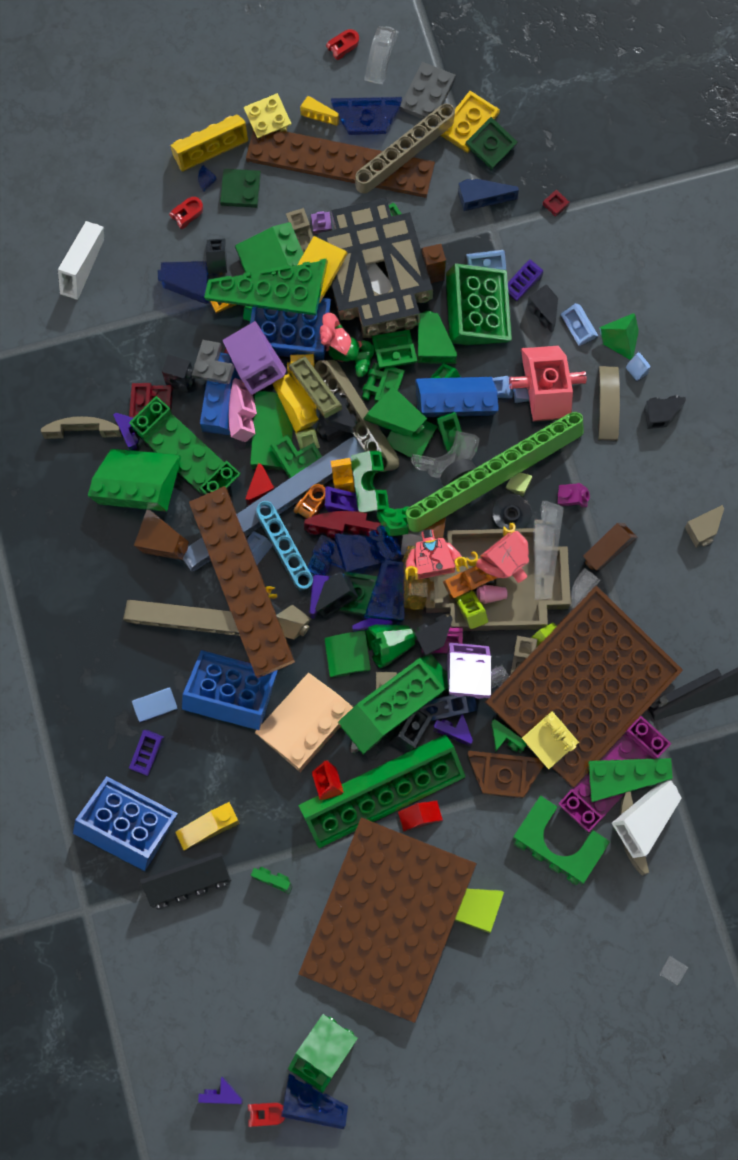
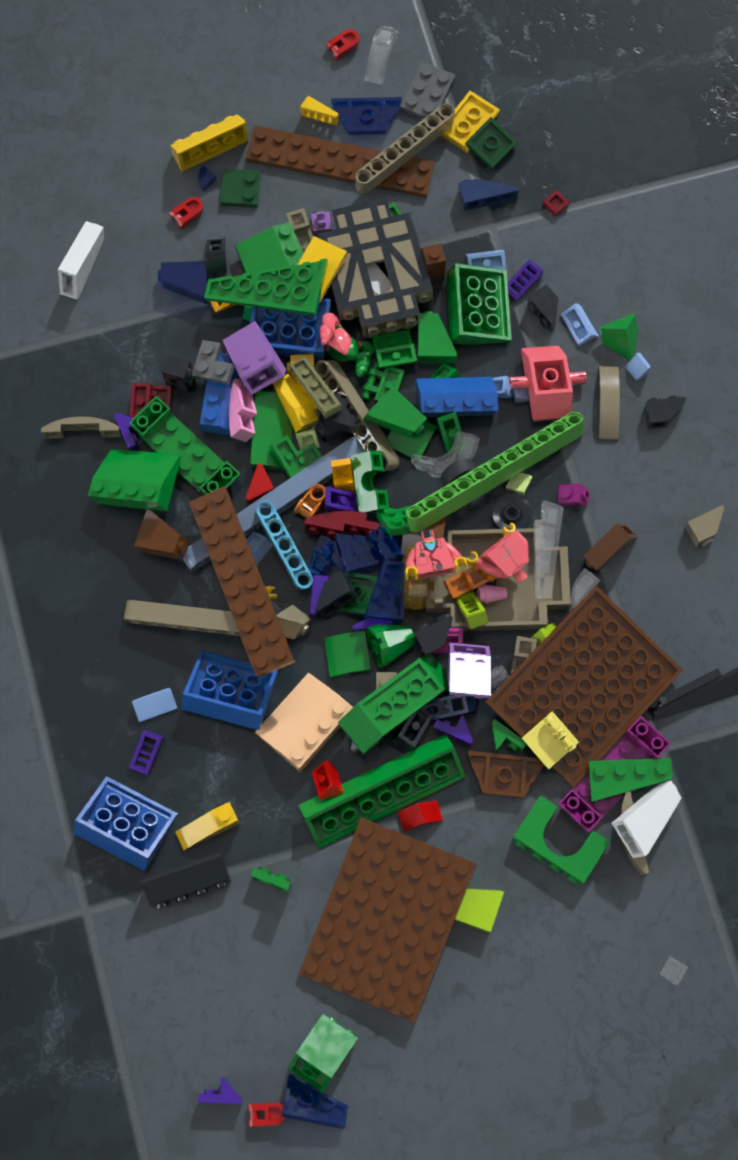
light yellow hinge [244,93,292,139] -> none

